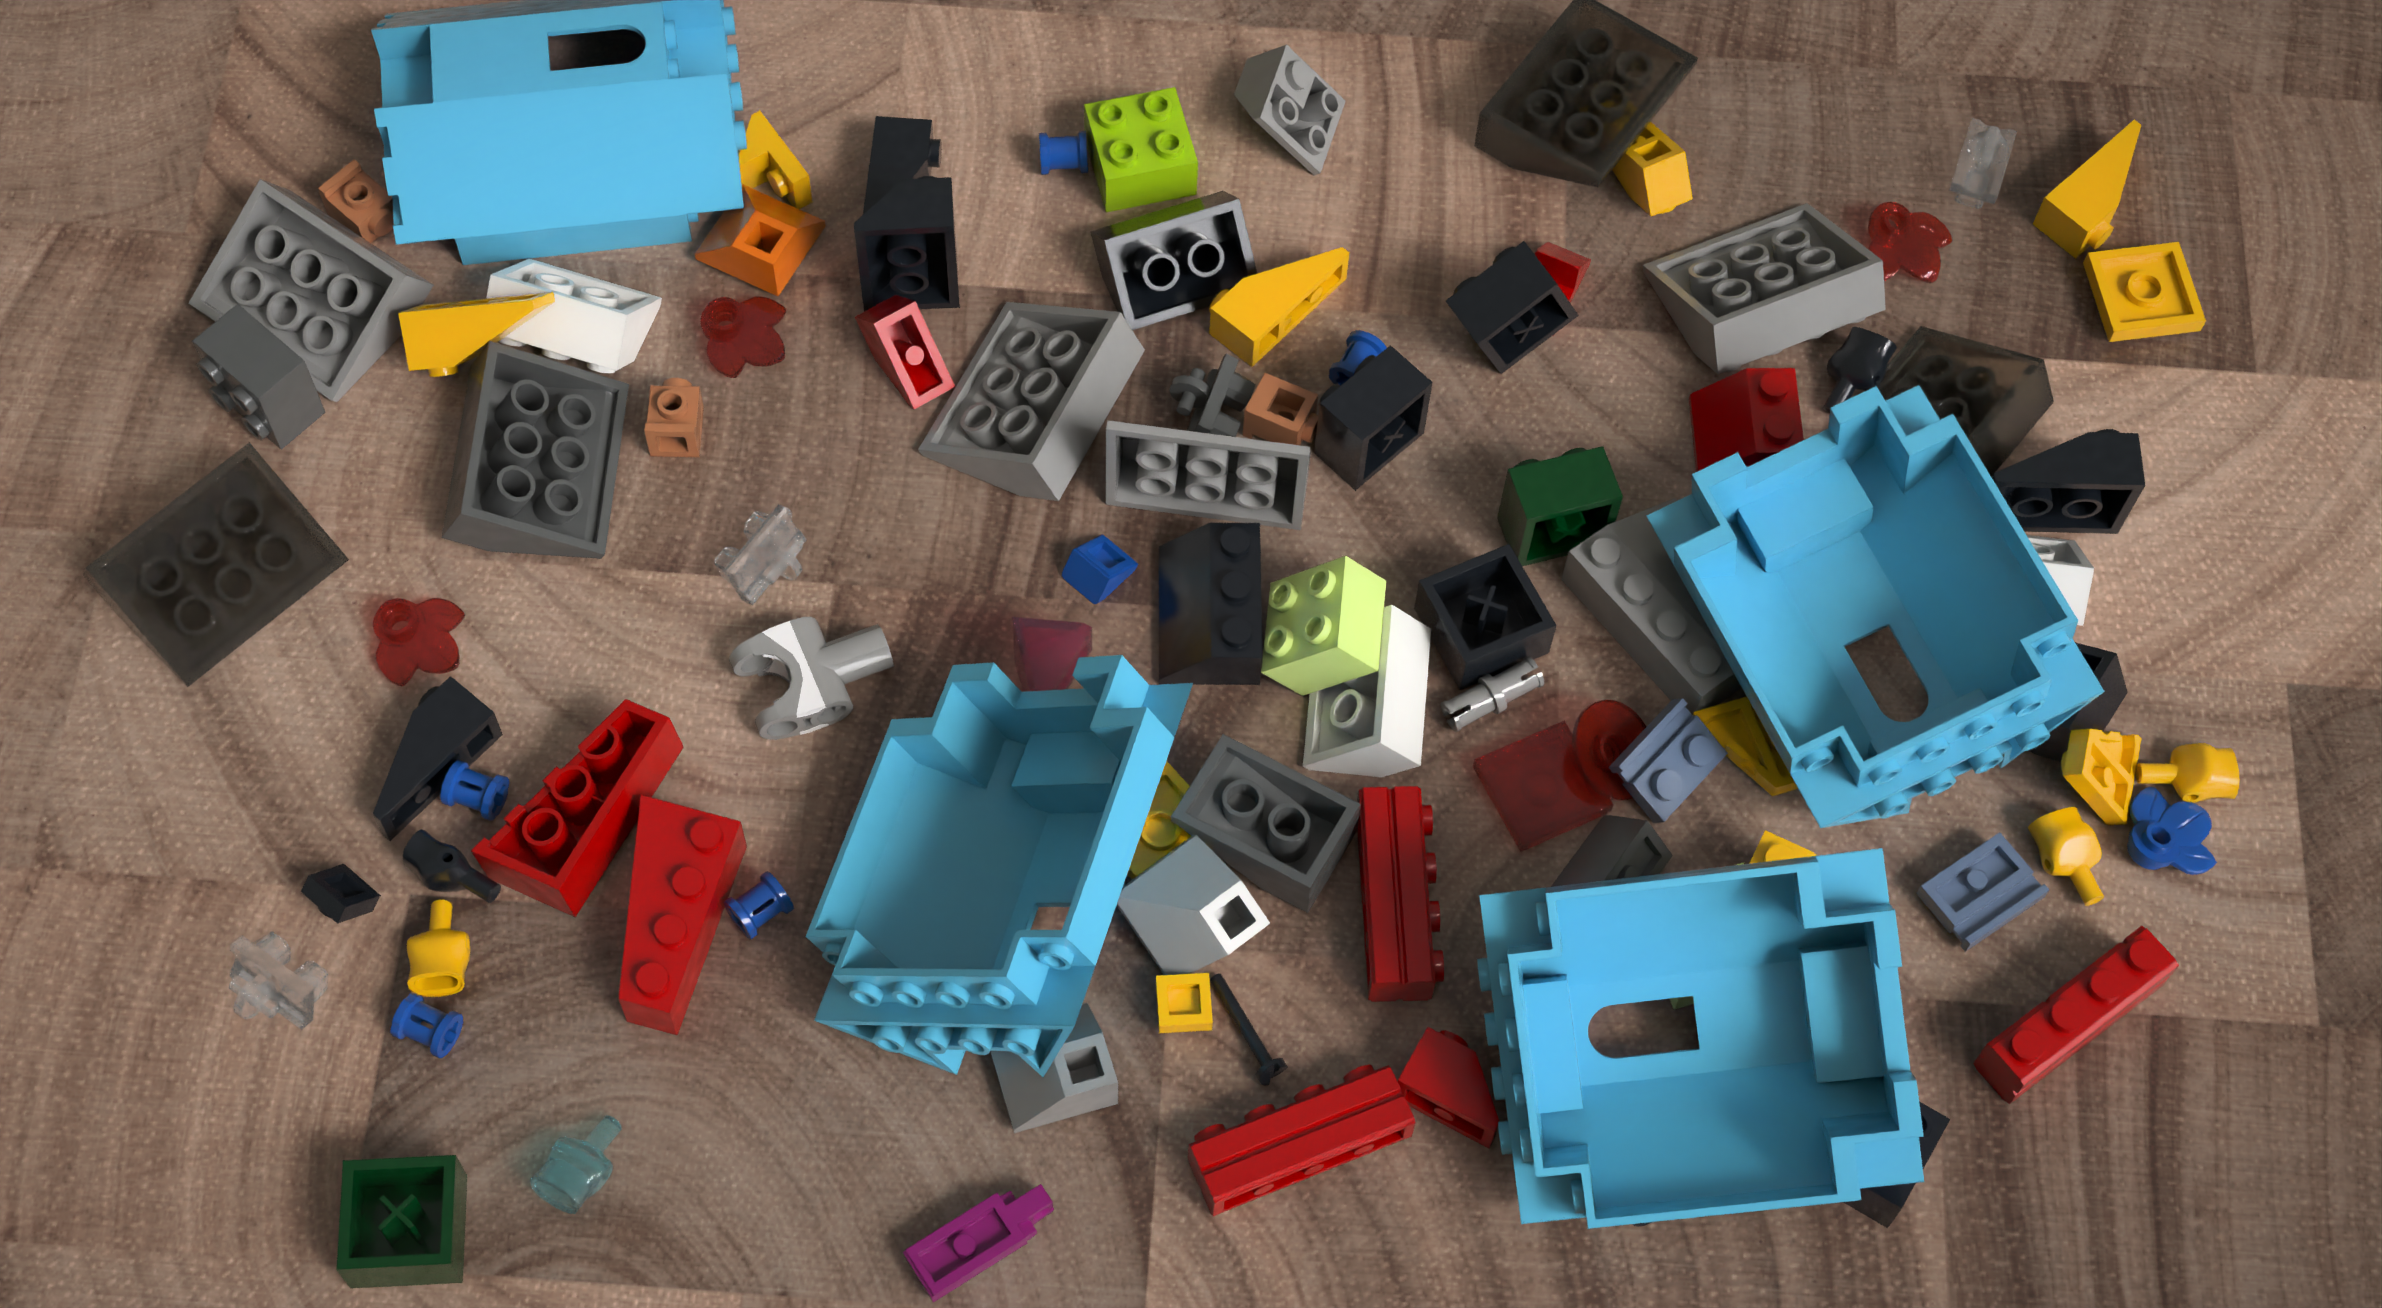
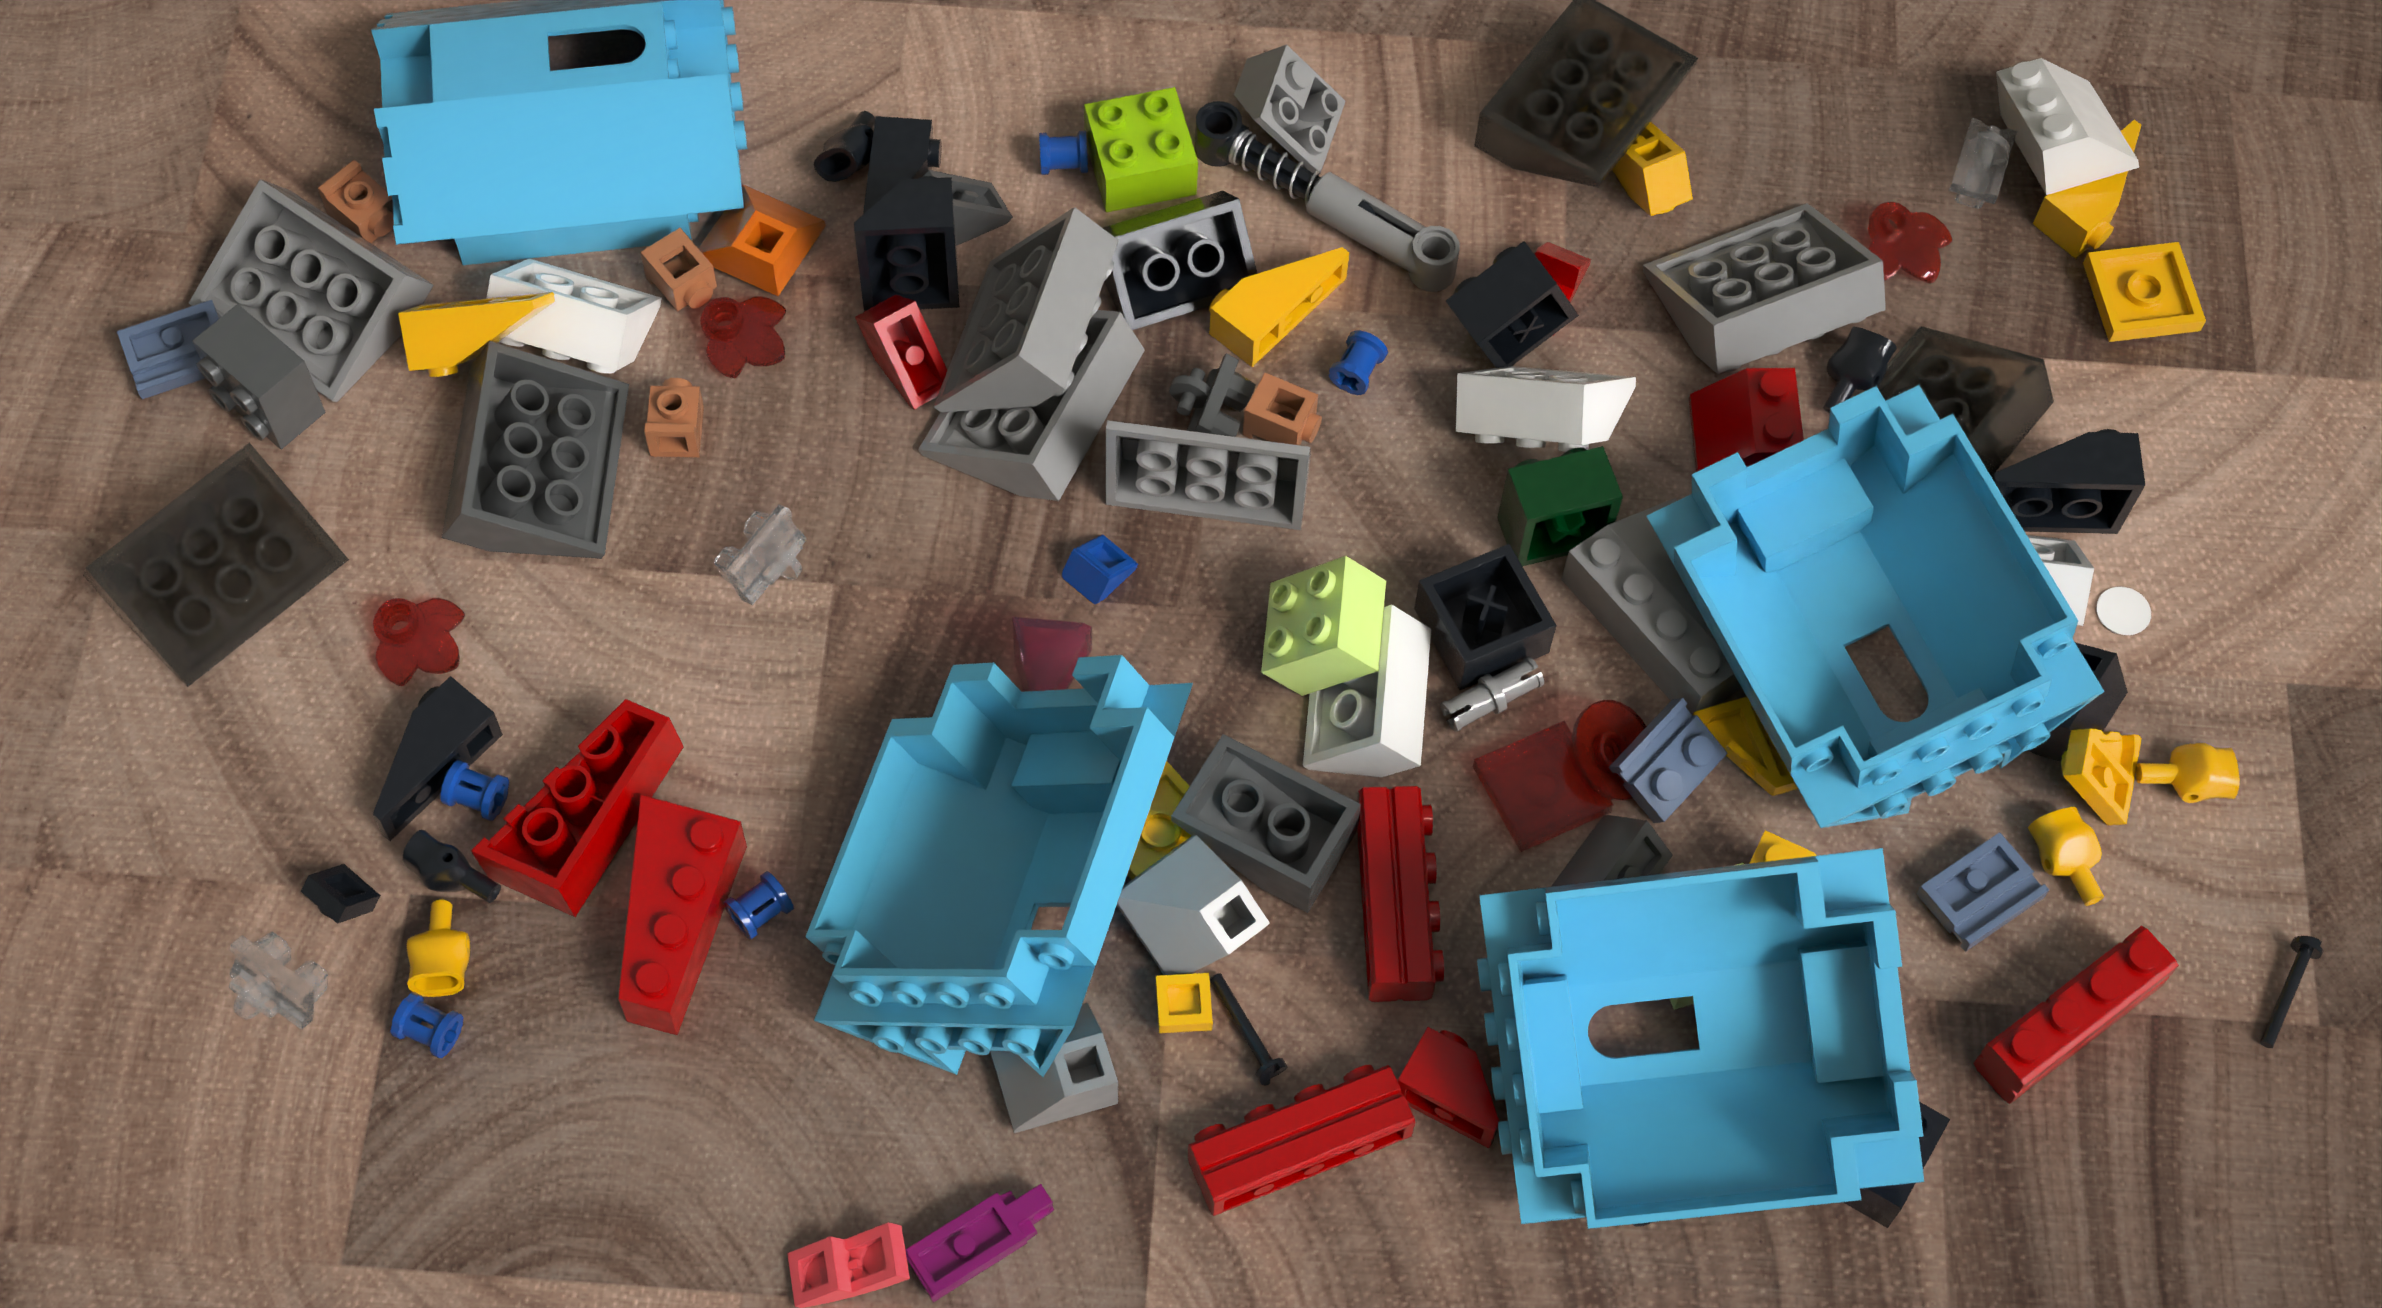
dark green brick [336,1155,467,1289] -> none
clear light blue piece [530,1115,622,1214] -> none
light grey connector [729,617,894,740] -> none
yellow slope [739,110,813,209] -> none
black slope [1159,523,1262,685] -> none
black brick [1314,345,1433,491] -> none
blue plate [2127,787,2217,875] -> none
none -> sand blue plate [117,300,219,399]
none -> nougat brick [640,228,717,312]
none -> coral slope [787,1222,910,1308]
none -> black piece [814,111,875,182]
none -> dark grey slope [924,170,1013,246]
none -> light grey slope [934,207,1119,412]
none -> piece [1195,101,1460,292]
none -> white slope [1456,366,1636,452]
none -> white slope [1996,58,2139,195]
none -> white sticker [2096,587,2151,635]
none -> black piece [2260,936,2323,1048]

